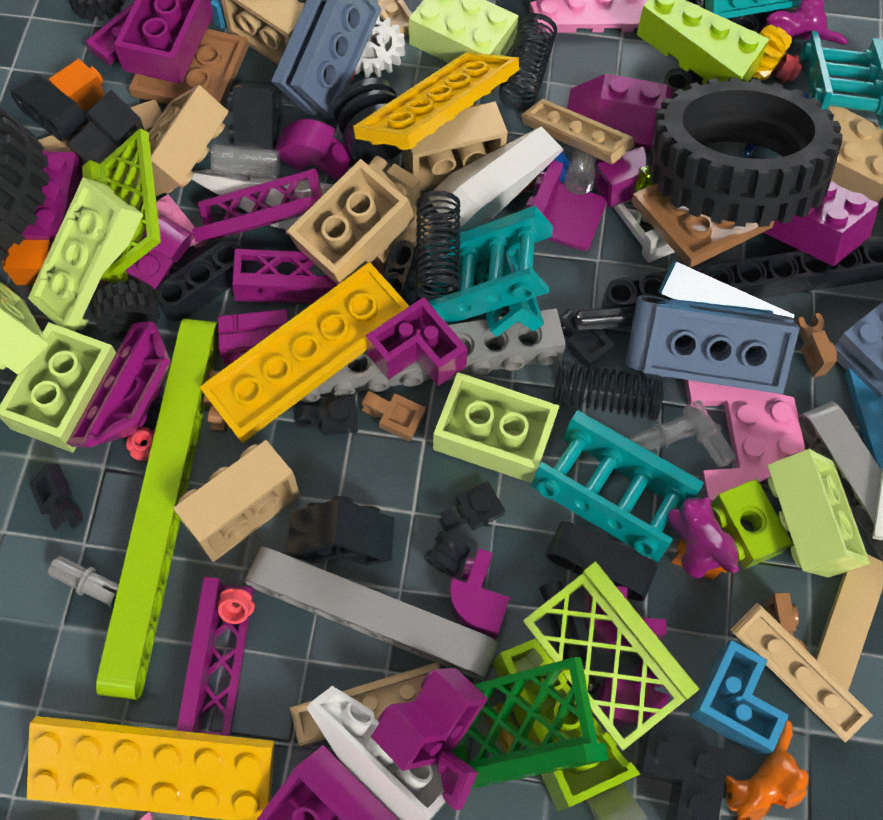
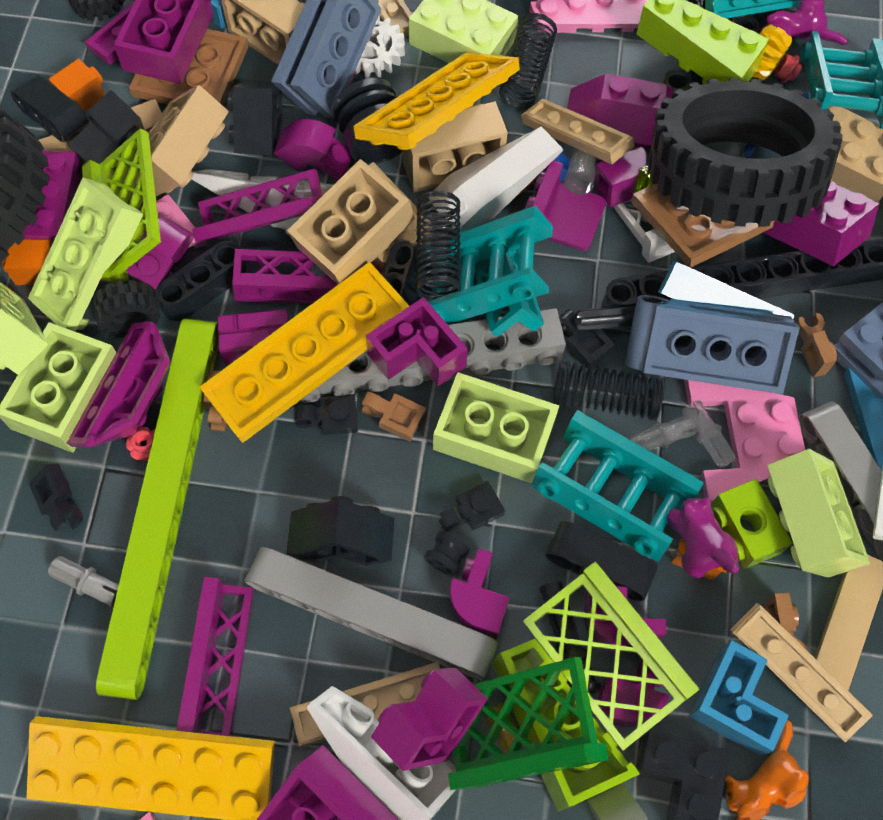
tan brick [173,440,301,562] -> none
clear piece [211,144,280,180] -> none
coral plate [217,588,255,624] -> none
tan plate [368,156,420,204] -> none
magenta tile [437,751,478,810] -> none

